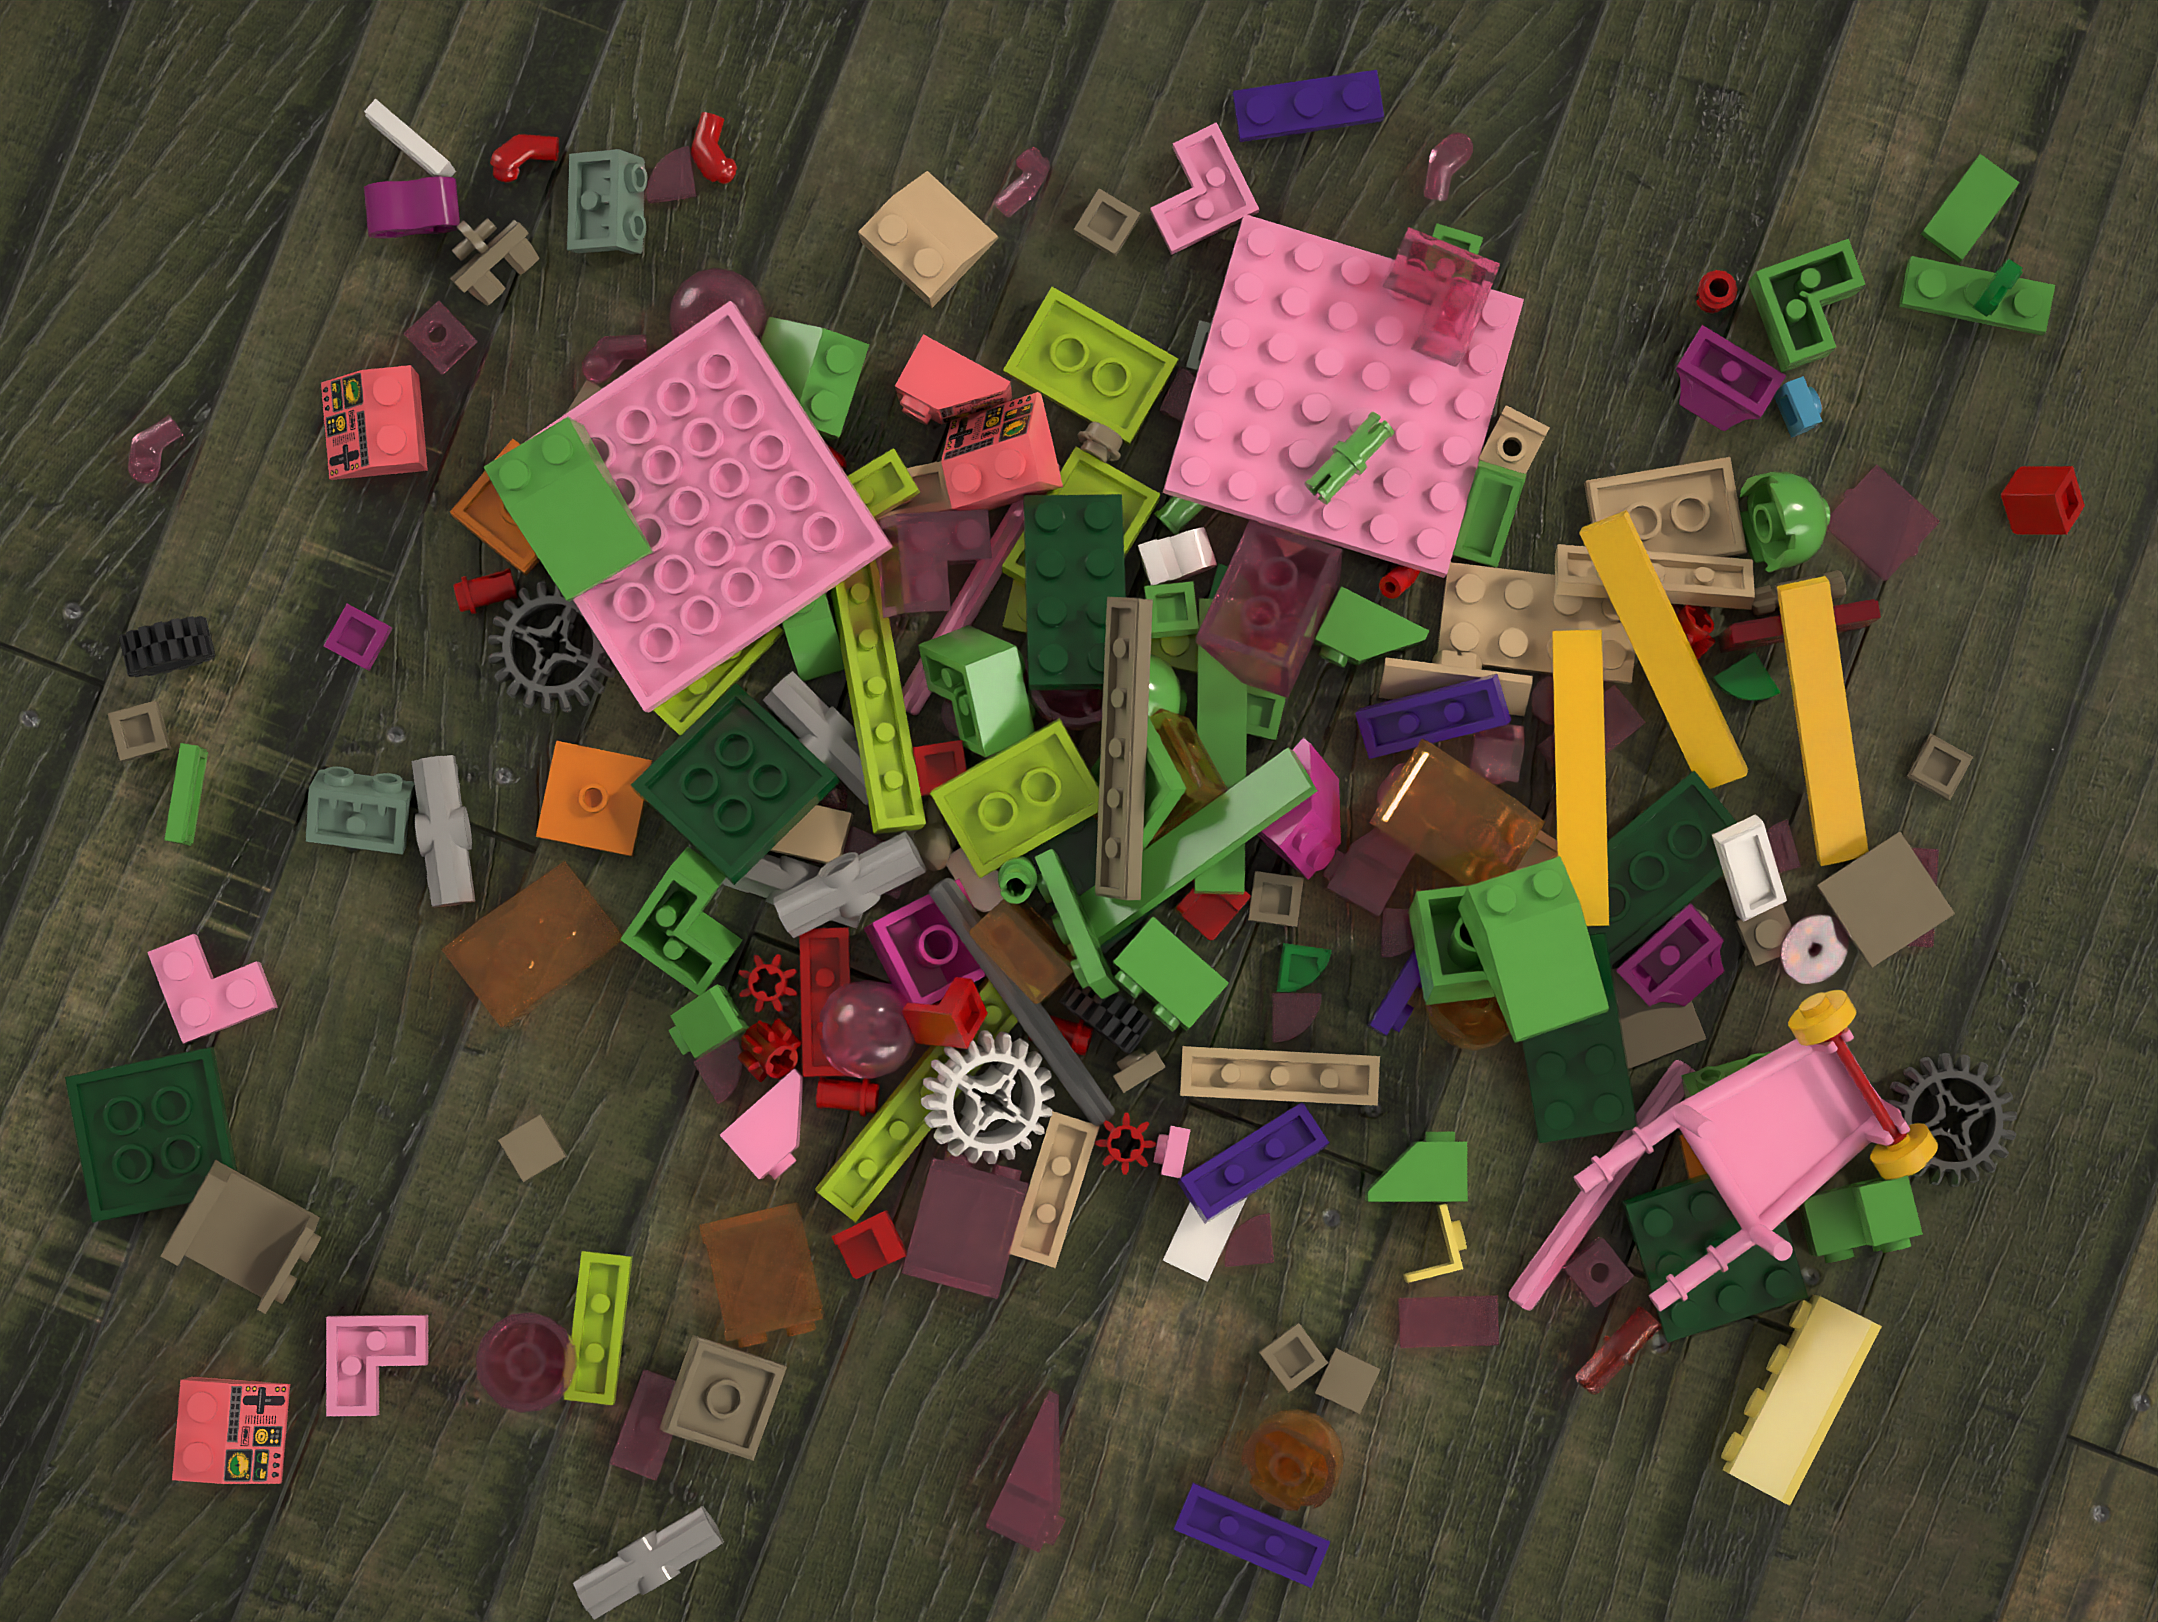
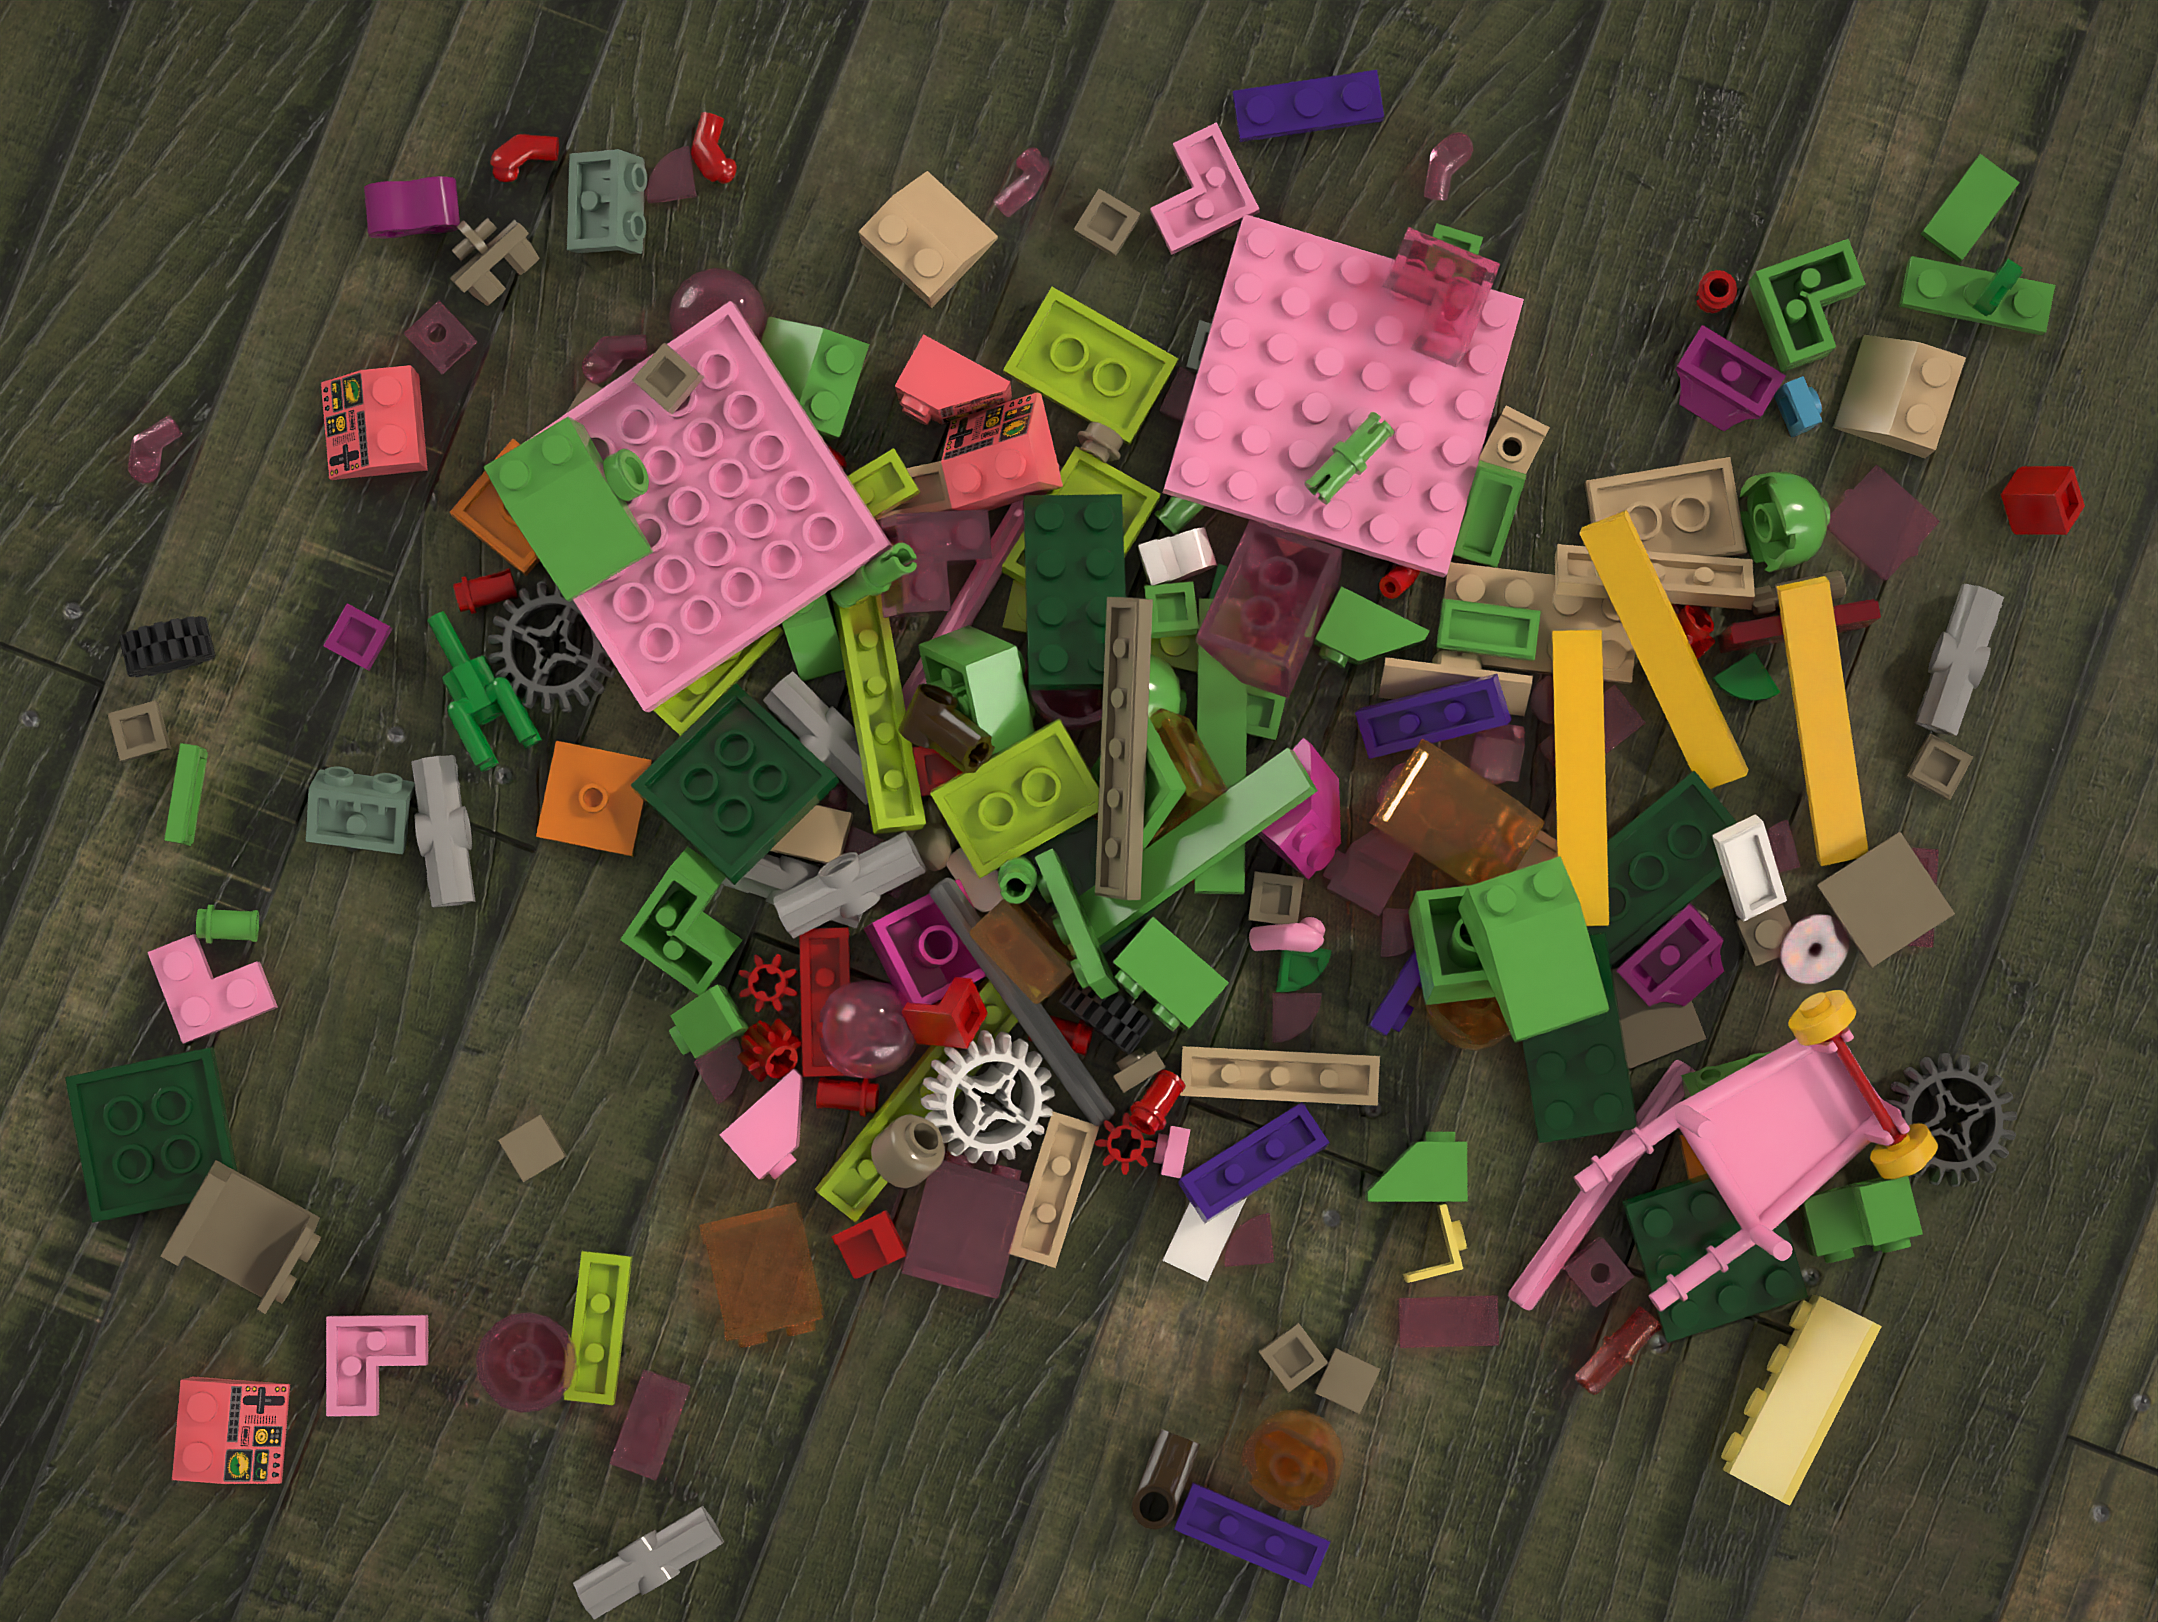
white tile [364,99,456,177] -> none
clear orange slope [441,861,623,1029] -> none
dark tan tile [659,1335,787,1461] -> none
clear pink slope [985,1388,1065,1553] -> none
red panel [1175,888,1252,941] -> none
none -> bright green pin [196,905,259,944]
none -> green plant [427,611,542,772]
none -> bright green tile [603,449,649,501]
none -> dark tan plate [632,343,704,415]
none -> bright green pin [831,543,917,608]
none -> dark tan head [871,1114,945,1188]
none -> dark brown piece [898,683,995,773]
none -> red pin [1129,1069,1186,1135]
none -> dark brown piece [1131,1429,1201,1530]
none -> bright pink arm [1249,917,1325,953]
none -> bright green tile [1436,598,1541,661]
none -> tan slope [1833,335,1966,458]
none -> light grey piece [1915,583,2004,737]

